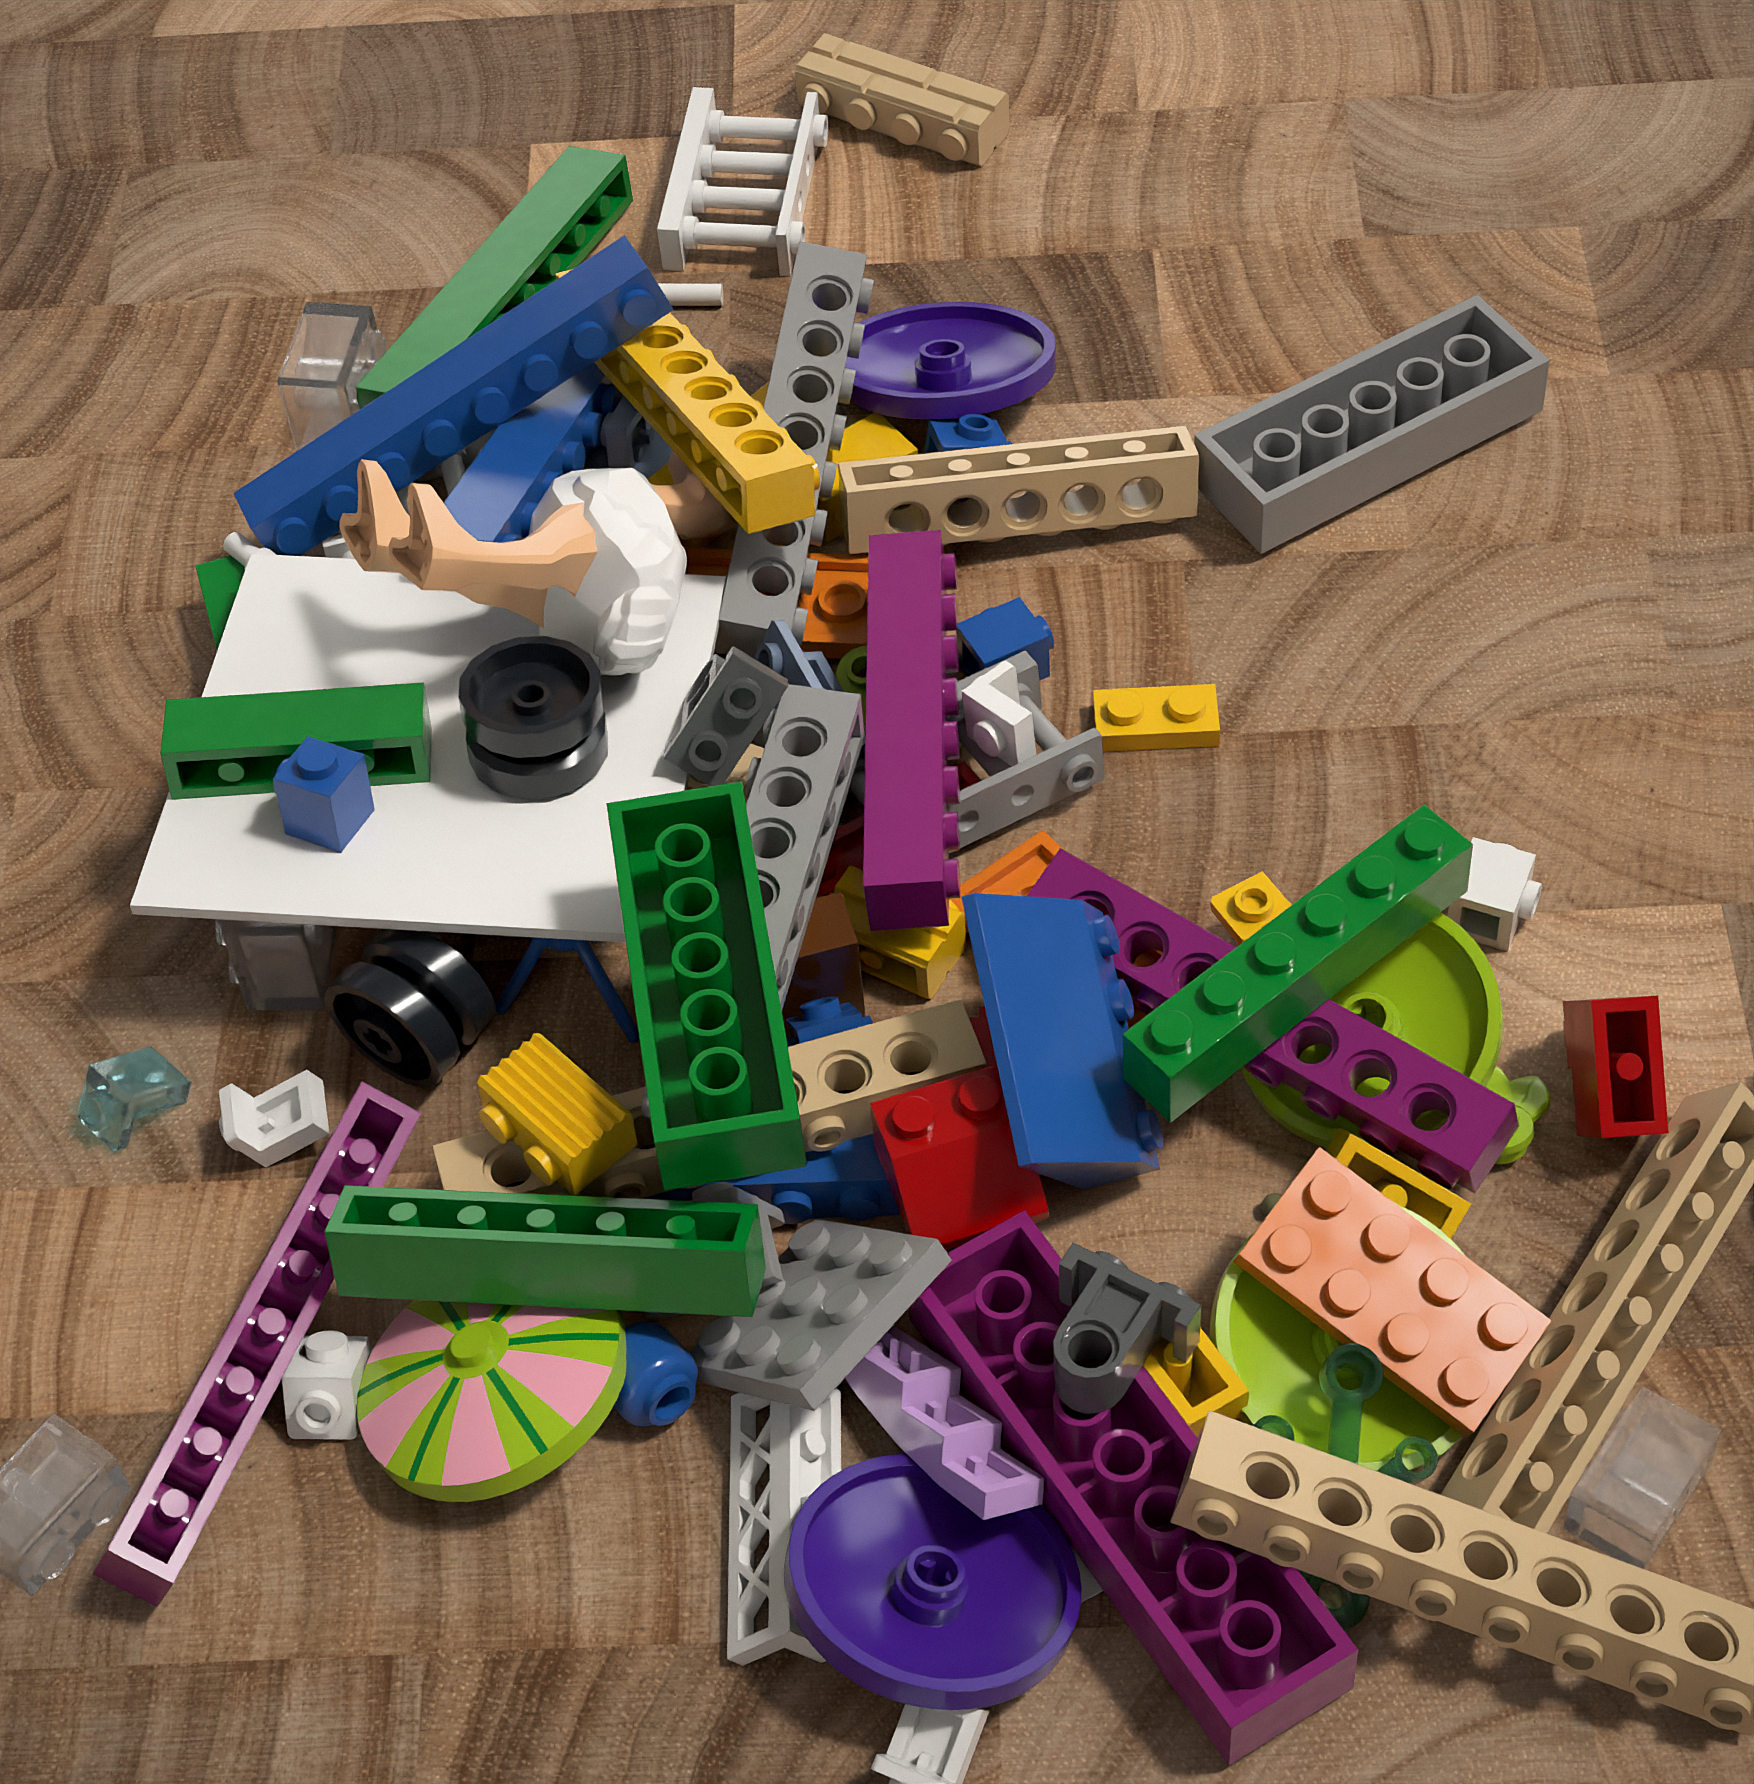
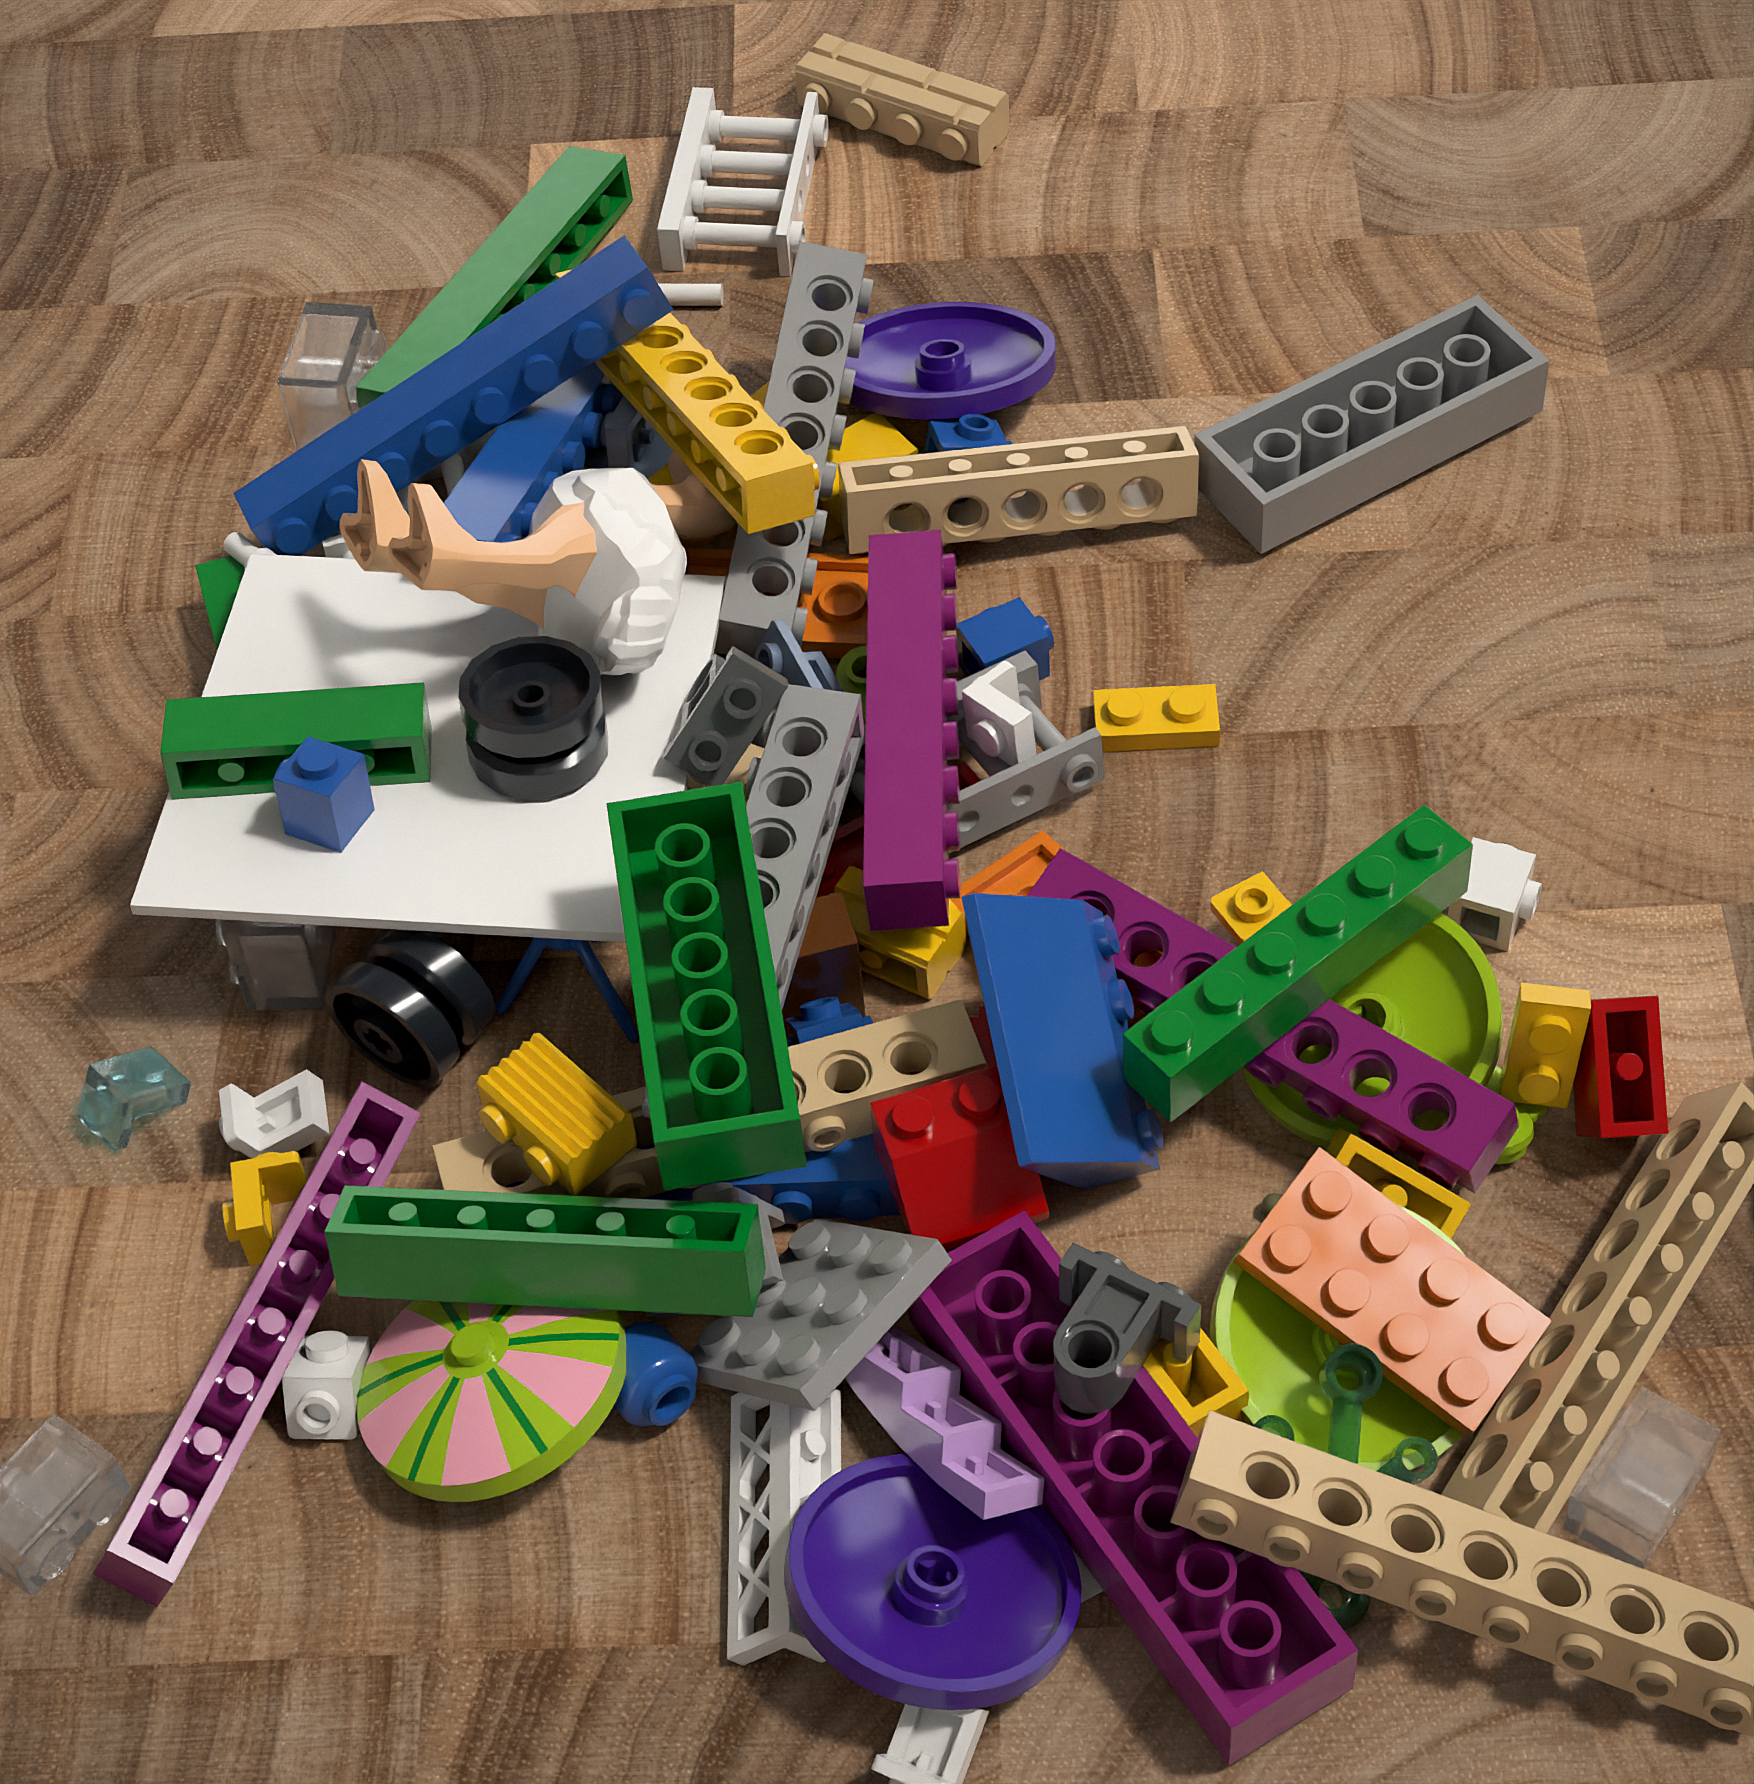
none -> yellow bracket [223,1151,307,1266]
none -> yellow plate [1499,982,1591,1108]

